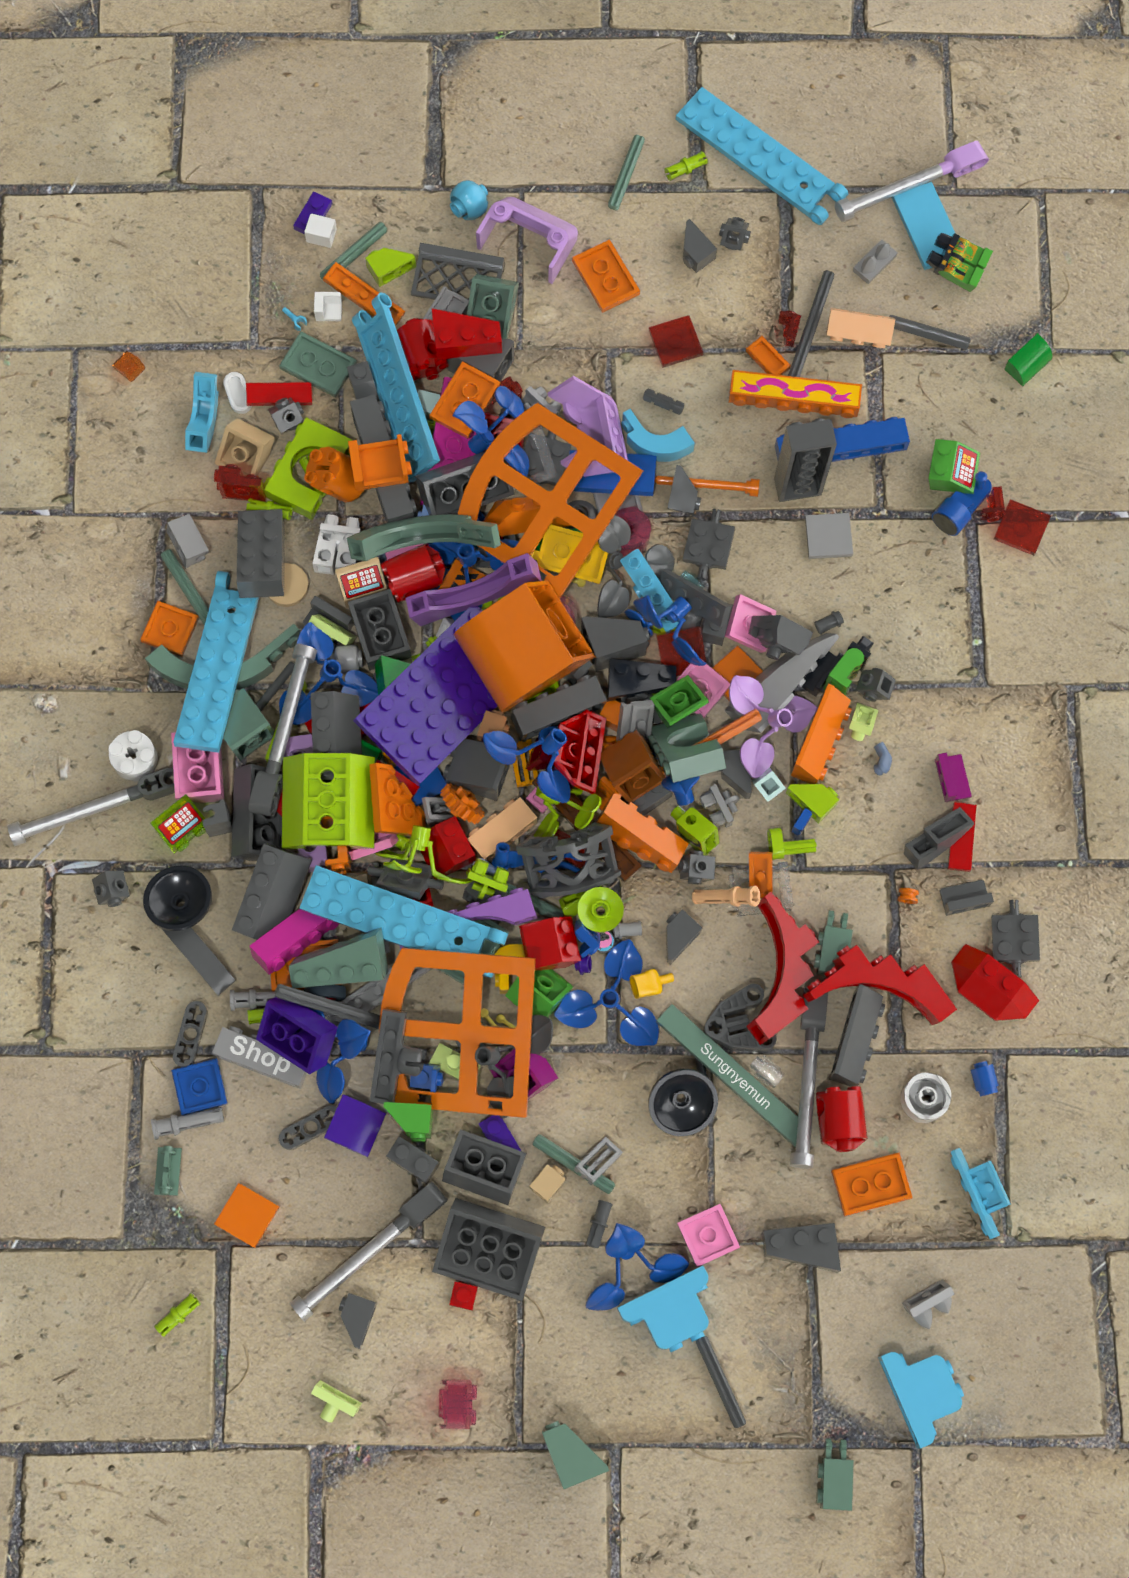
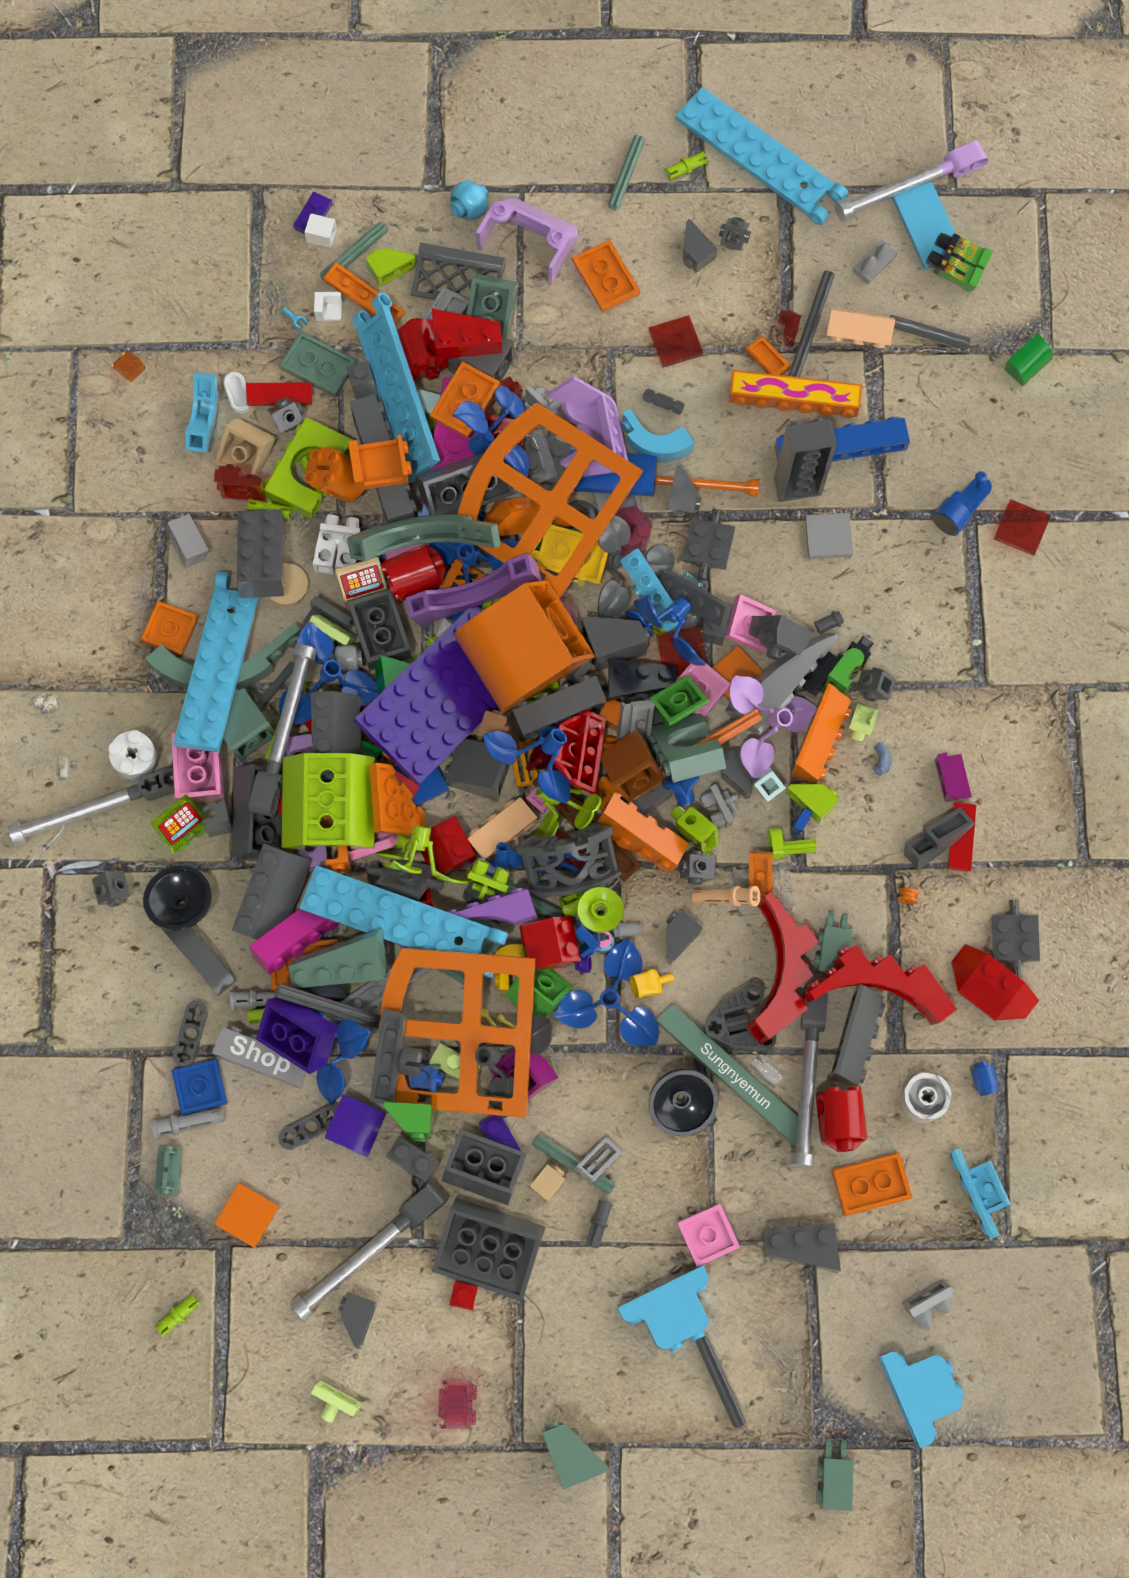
sand green axle [161,549,209,625] -> none
light grey slope [422,797,462,828] -> none
orange gear [440,783,485,824] -> none
blue plant [585,1223,689,1311] -> none
bright green slope [929,439,980,494] -> none
dark grey panel [940,880,994,916] -> none
clear red bracket [980,486,1005,522] -> none

